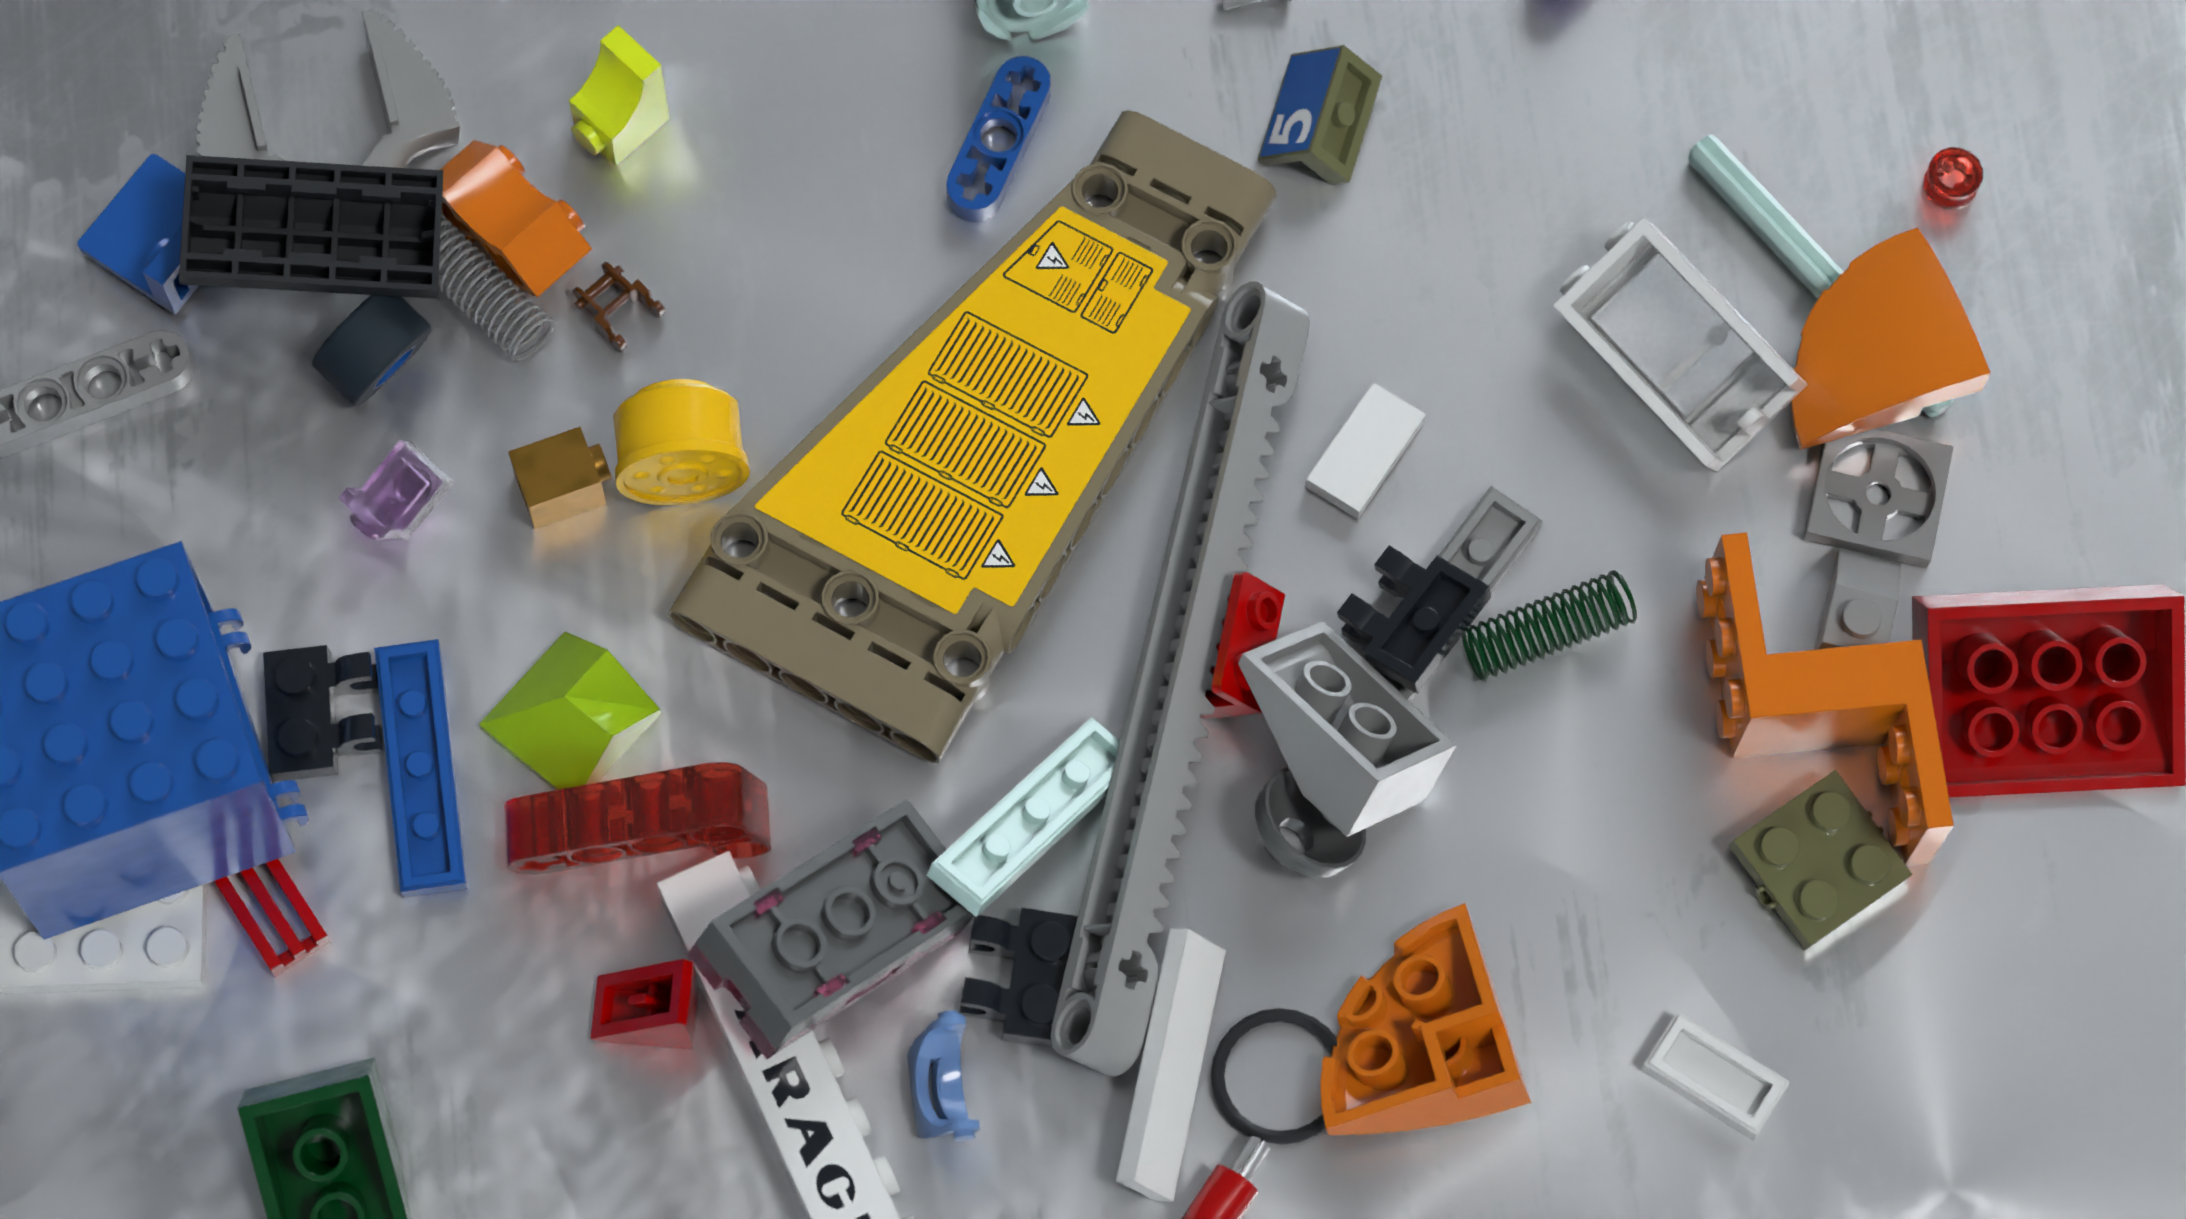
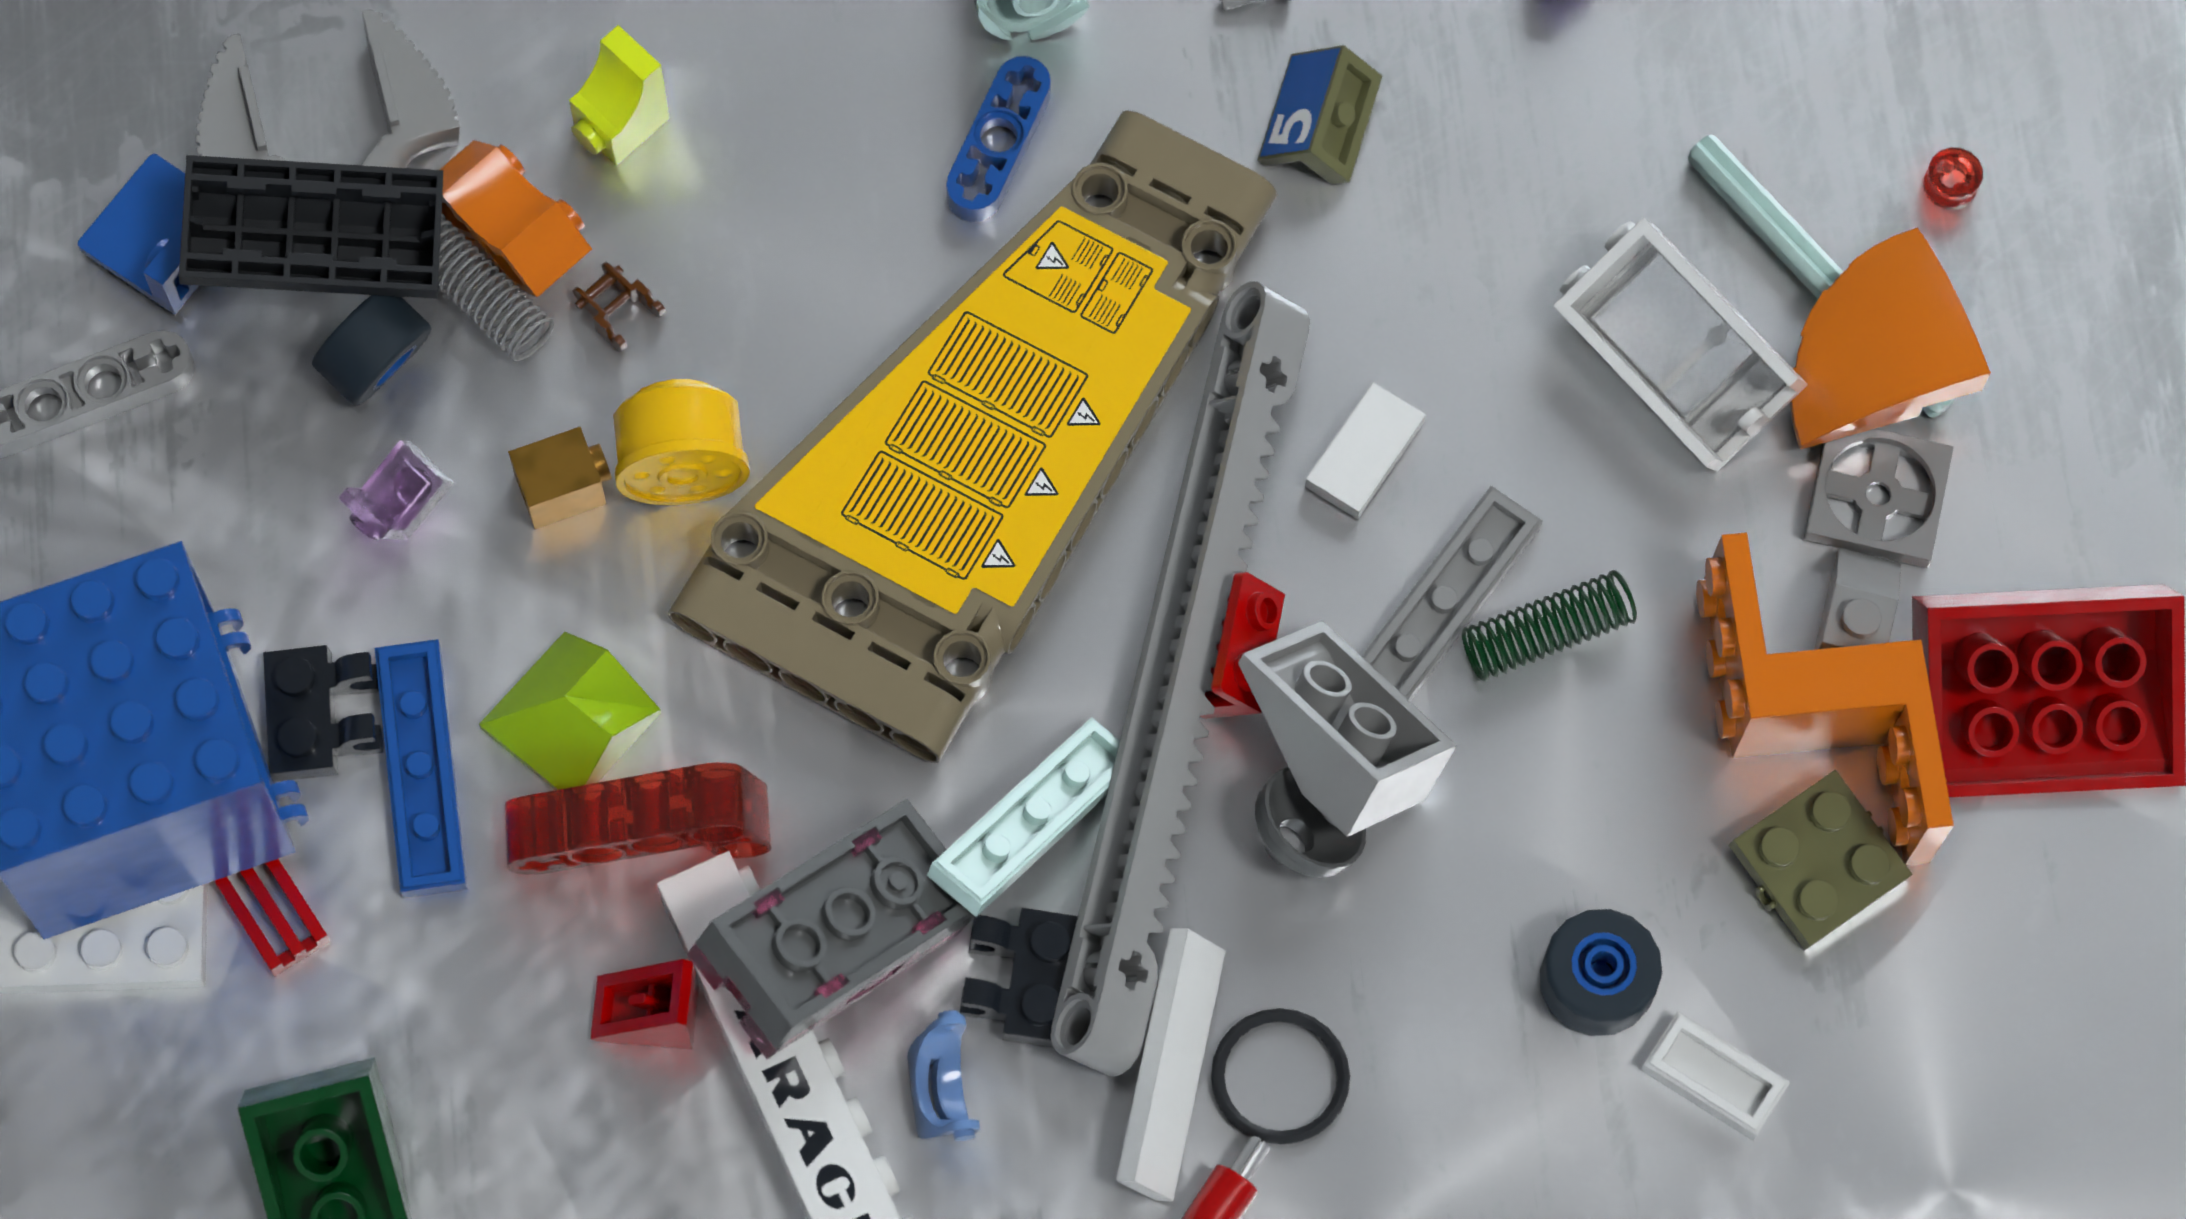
orange brick [1320,903,1531,1135] -> none
black plate [1337,545,1491,694] -> none
none -> black wheel [1539,909,1662,1036]

